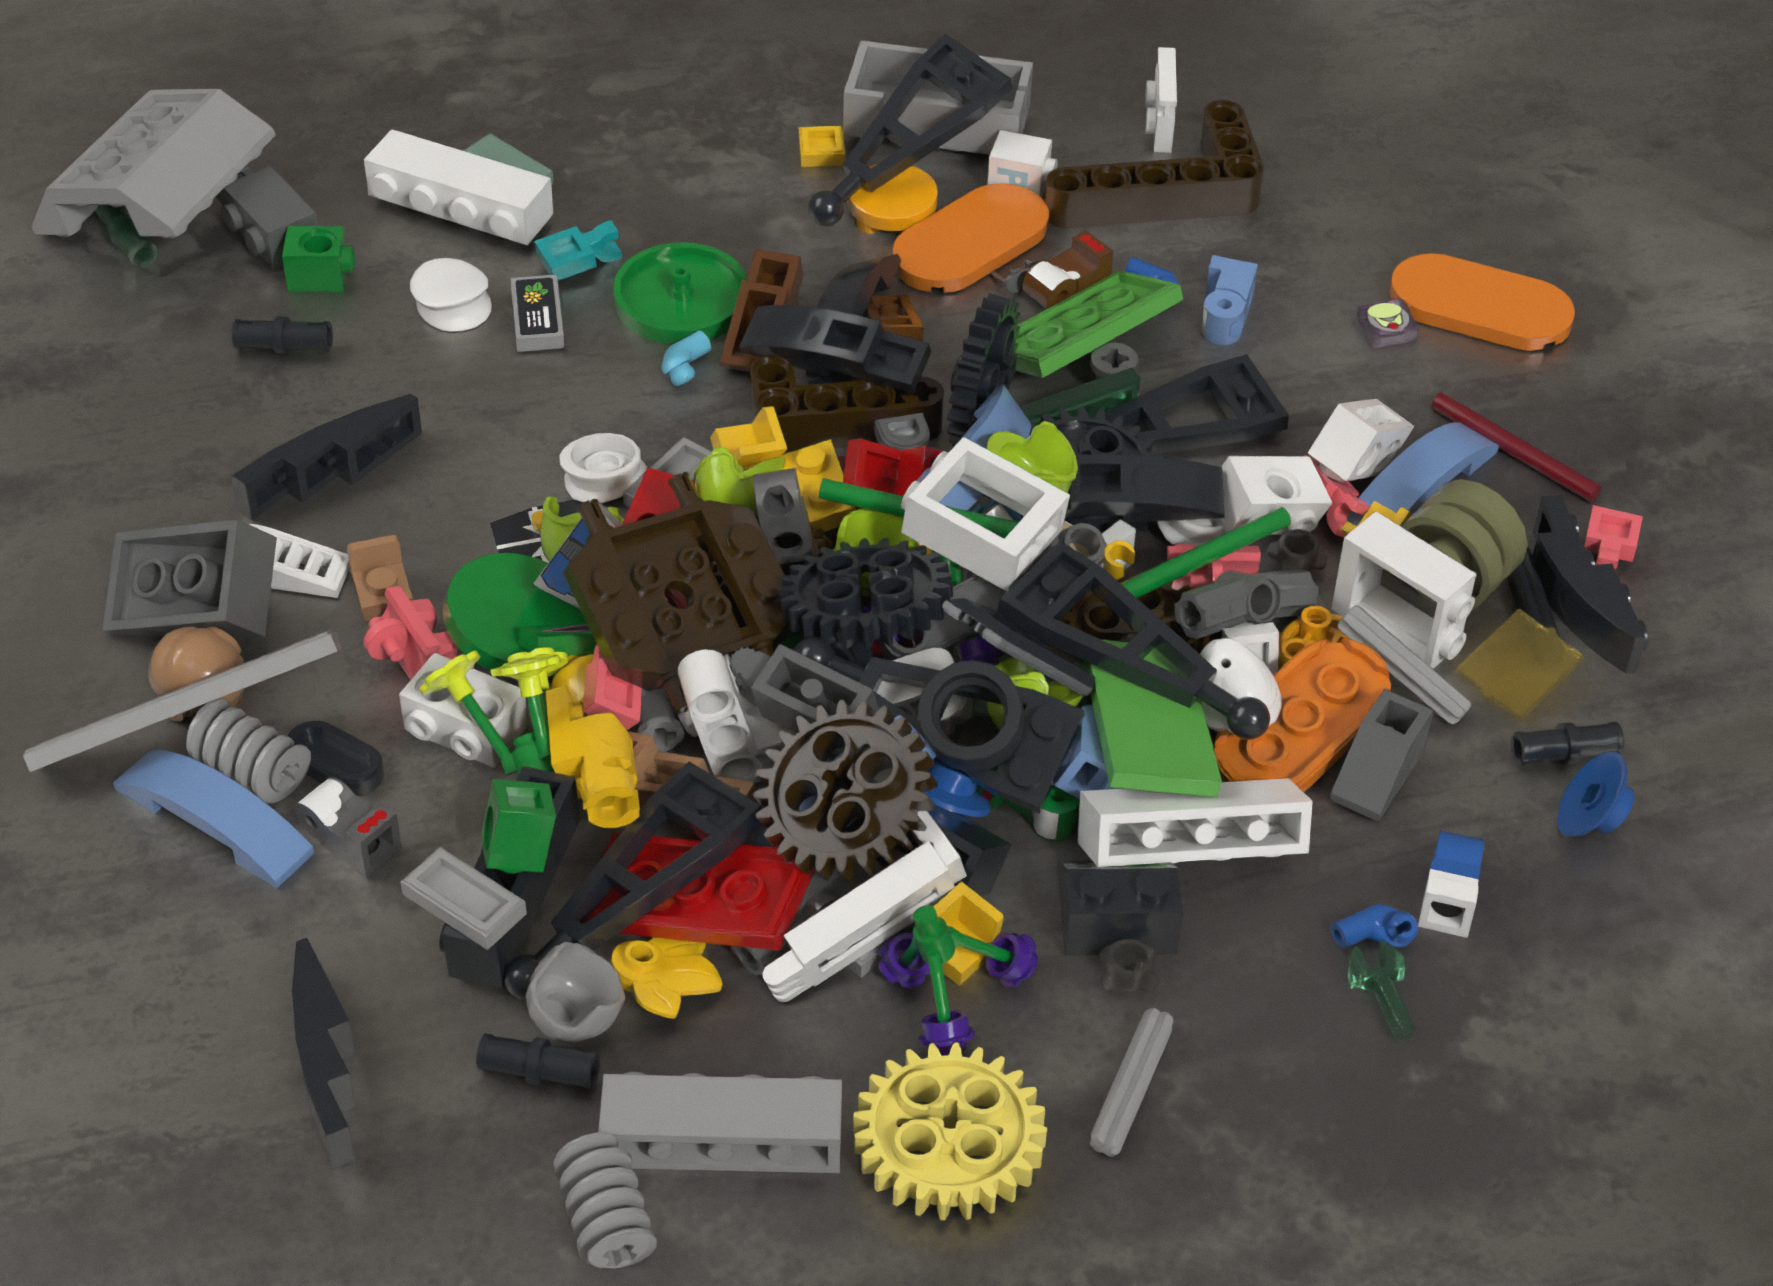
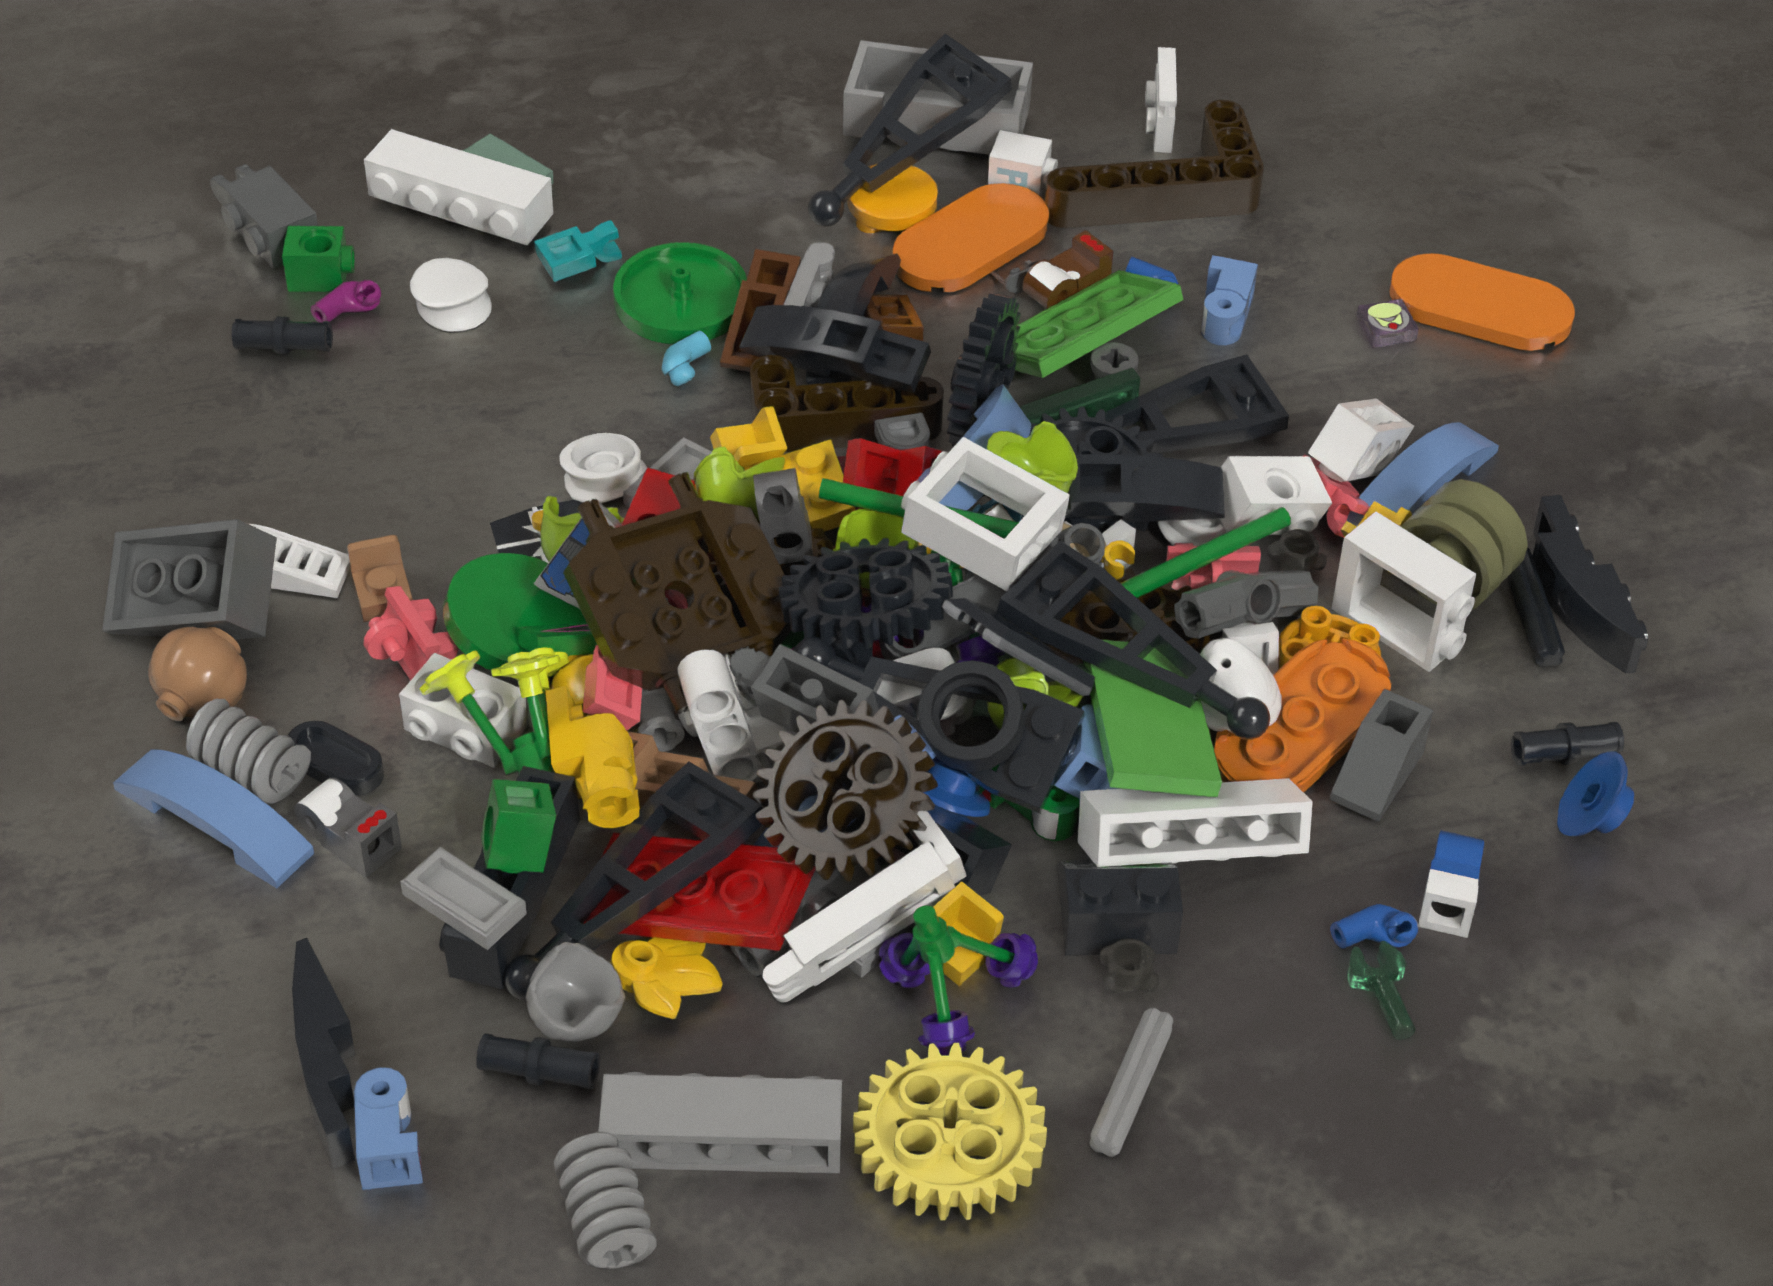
light grey tile [23,629,342,772] -> none
light grey slope [31,89,275,239] -> none
clear green pin [96,204,158,268] -> none
black slope [232,394,422,520] -> none
tile [510,274,564,352] -> none
yellow tile [799,126,845,167] -> none
light grey axle [1337,605,1471,725] -> none
dark red bar [1431,392,1602,503] -> none
clear yellow piece [1456,609,1584,721] -> none
coral plate [1584,505,1643,569] -> none
none -> magenta arm [310,280,382,322]
none -> medium blue leg [354,1067,423,1190]
none -> light grey hinge [784,241,835,308]

